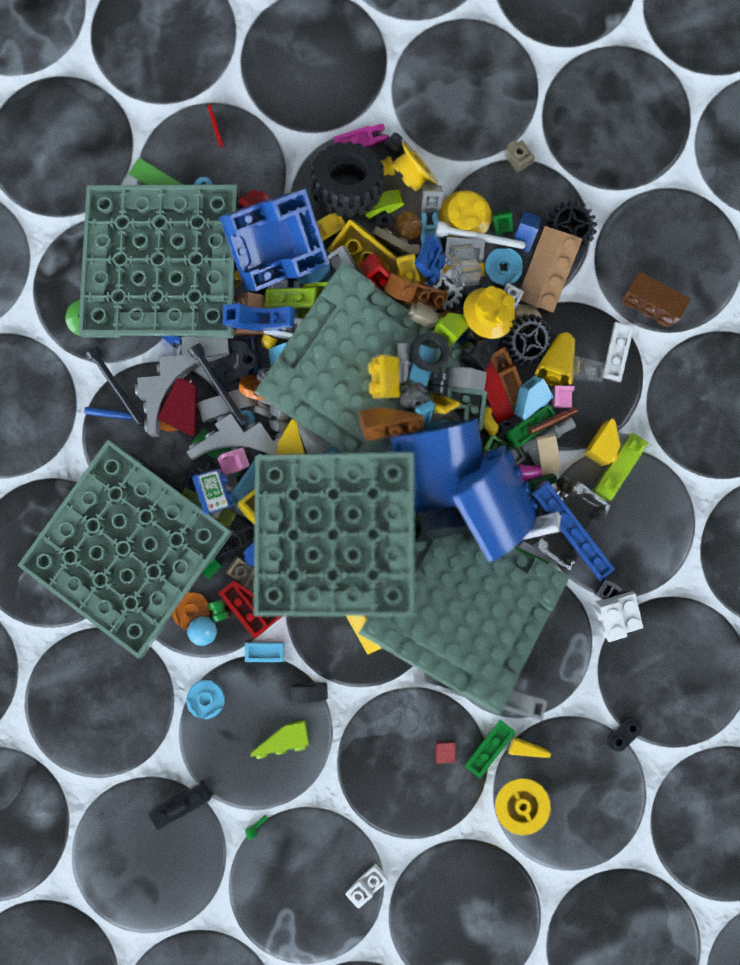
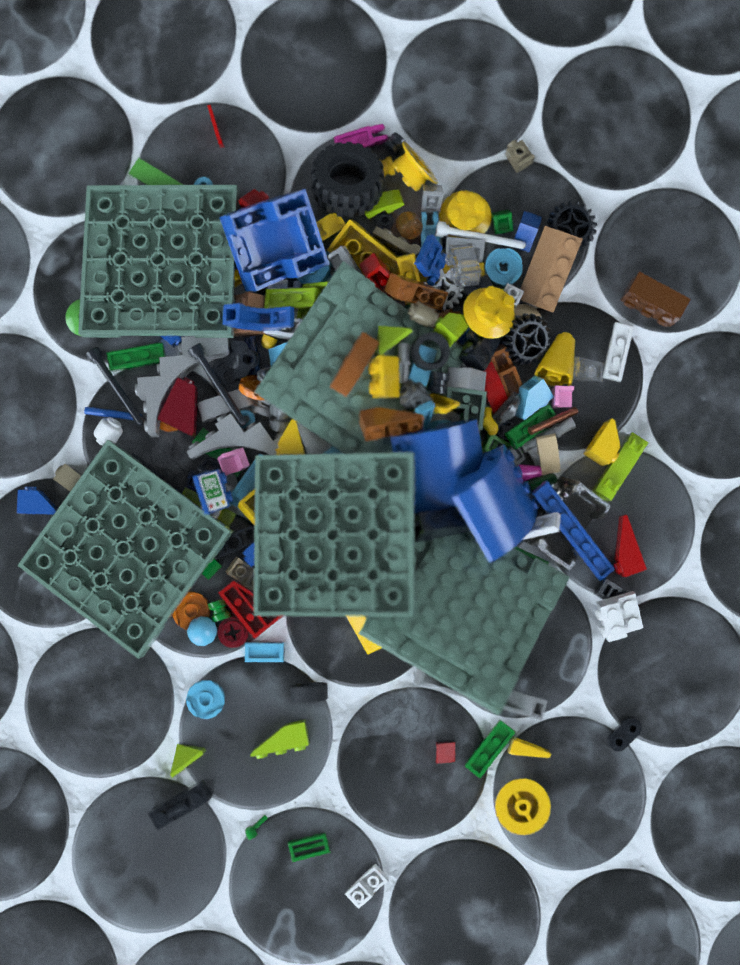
none -> blue slope [17,487,58,515]
none -> dark tan brick [53,464,83,492]
none -> white head [94,417,123,446]
none -> green tile [106,342,166,372]
none -> lime slope [170,744,206,778]
none -> dark red gear [218,617,249,648]
none -> green tile [288,832,330,862]
none -> dark orange slope [329,332,380,397]
none -> lime slope [375,326,413,356]
none -> dark grey plate [492,392,520,425]
none -> red slope [614,515,647,577]

